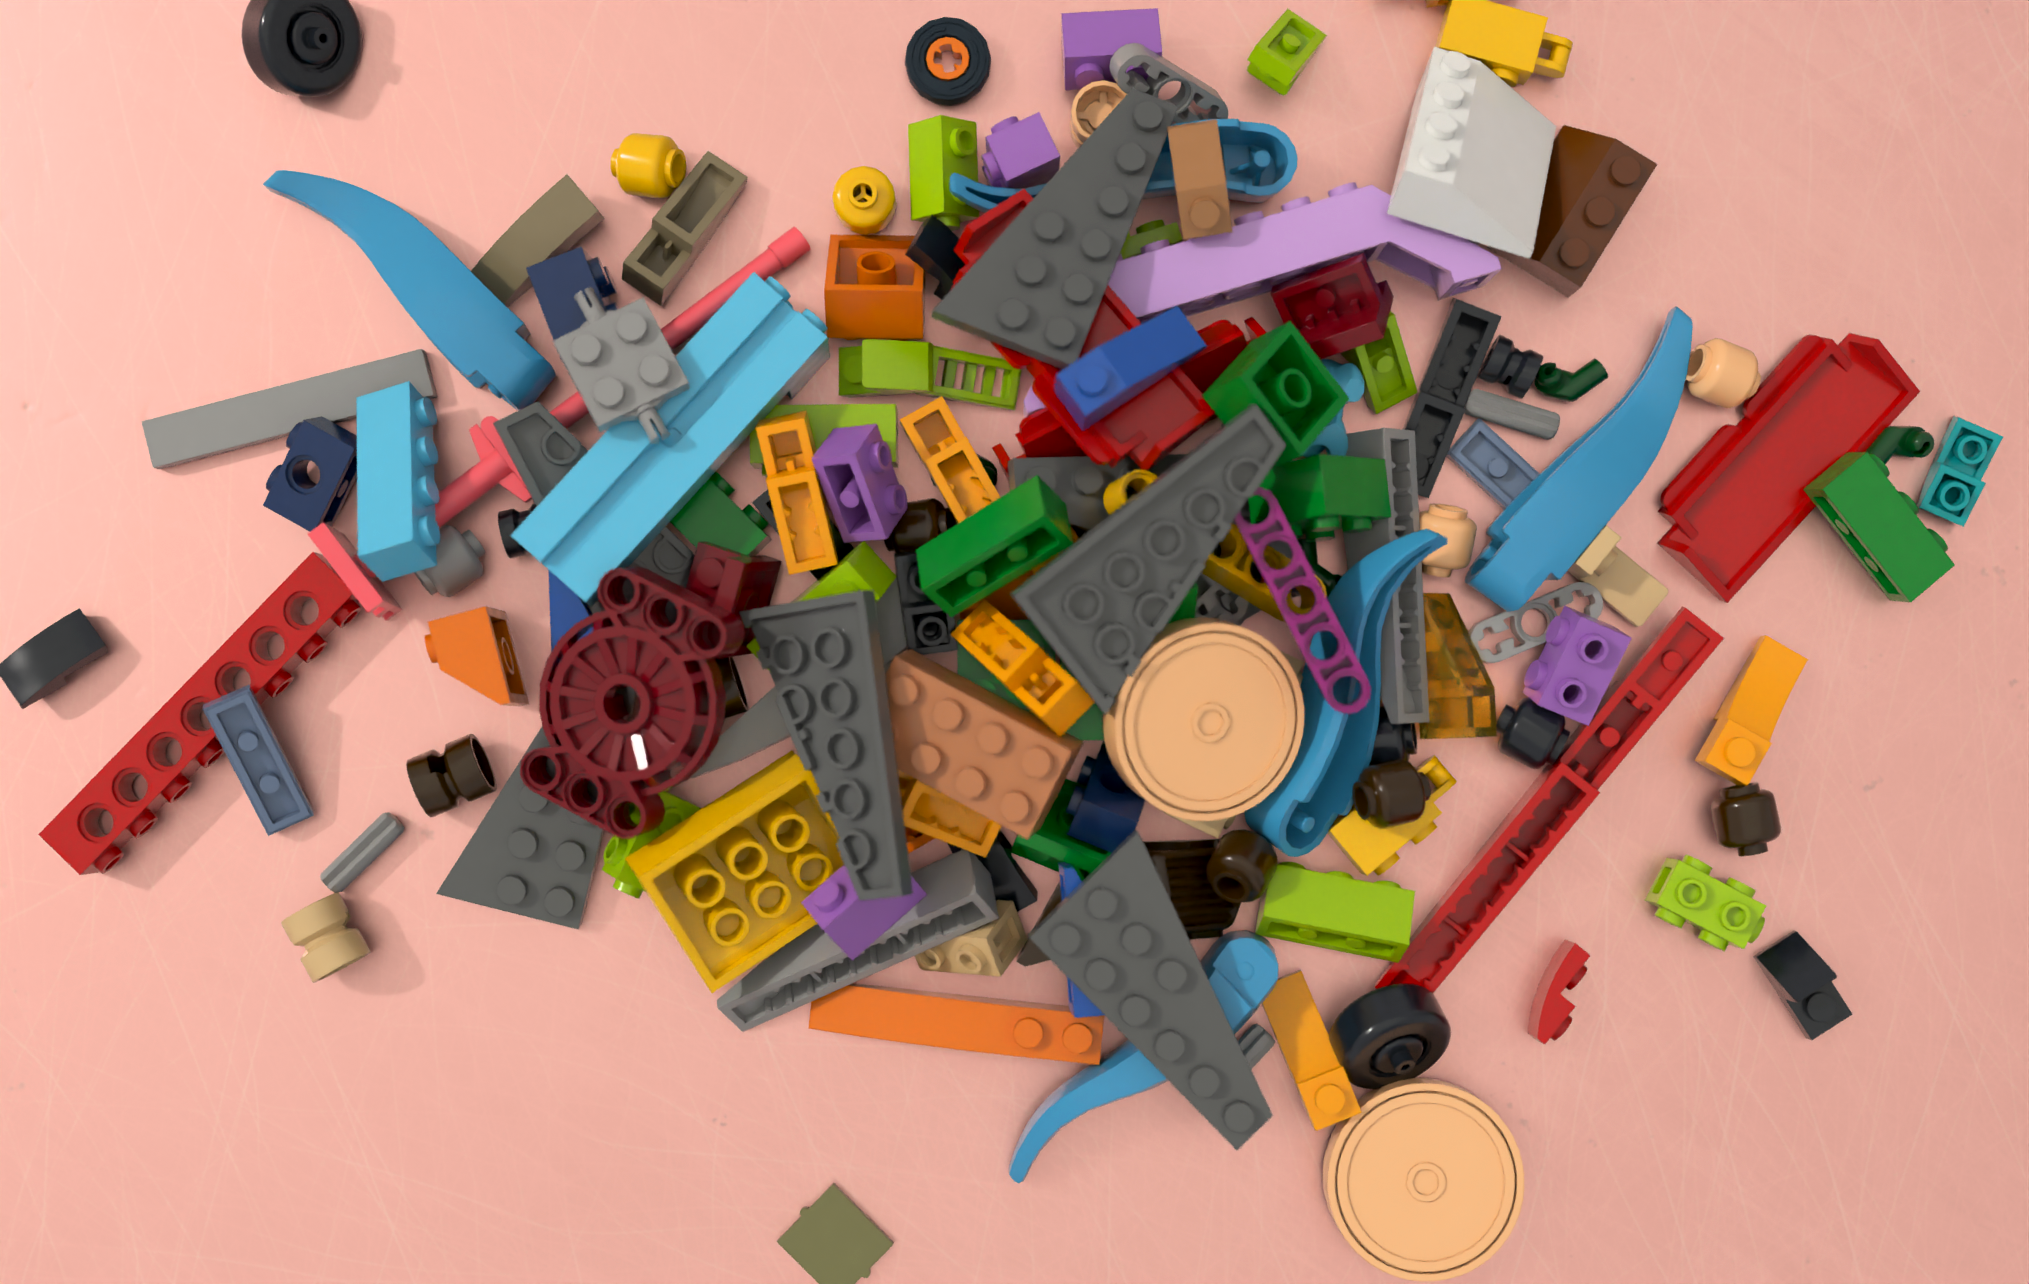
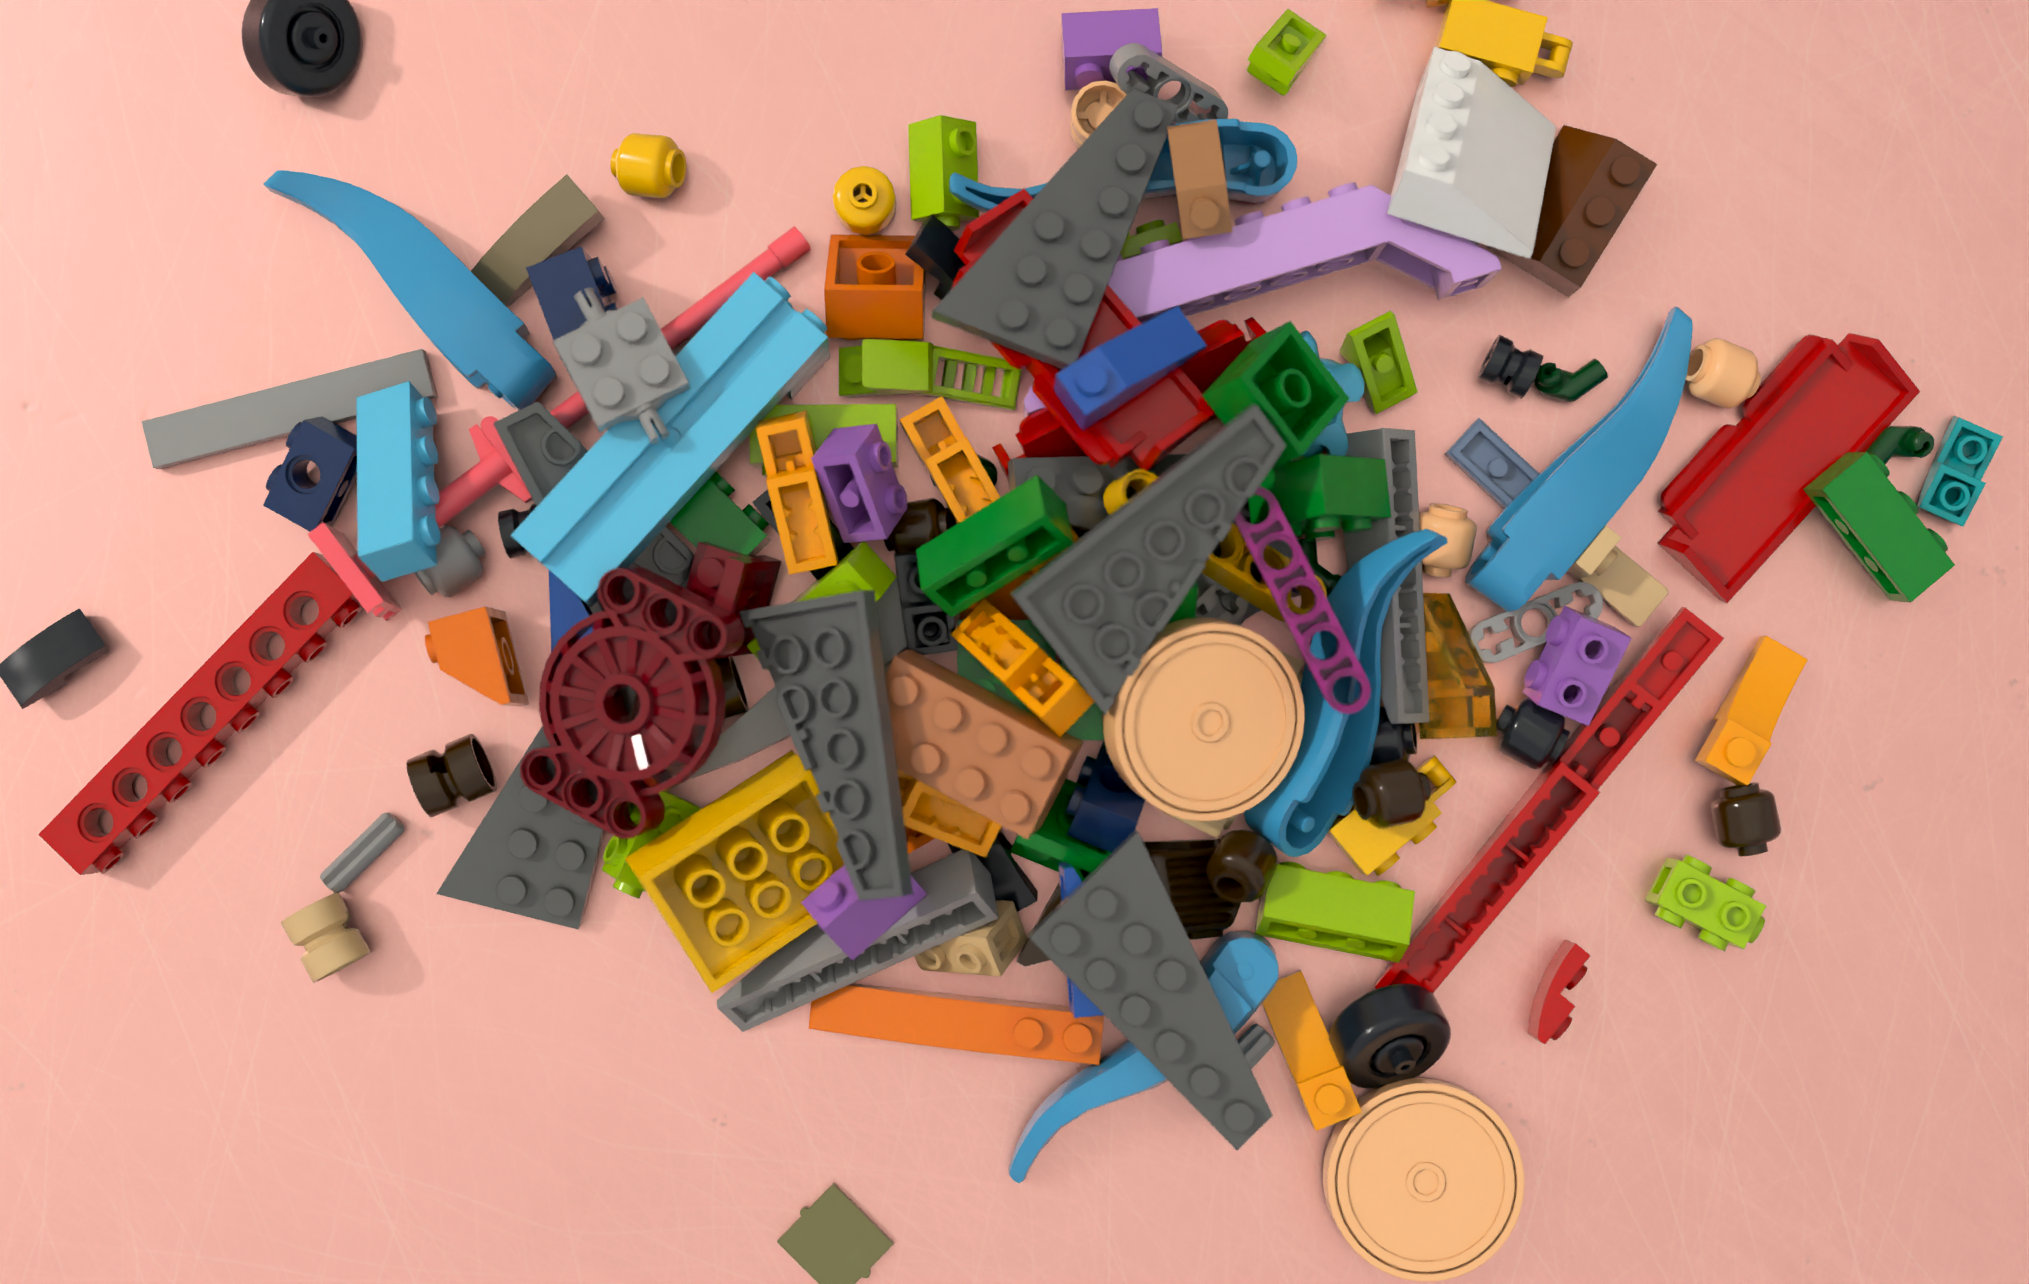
sand blue tile [203,685,314,836] -> none
dark tan slope [622,151,748,306] -> none
black bush [905,17,991,106] -> none
medium lavender brick [981,112,1060,189] -> none
dark red bracket [1270,253,1394,360] -> none
black slope [1403,298,1502,498] -> none
light grey axle [1465,389,1560,440] -> none
black slope [1753,930,1852,1040] -> none

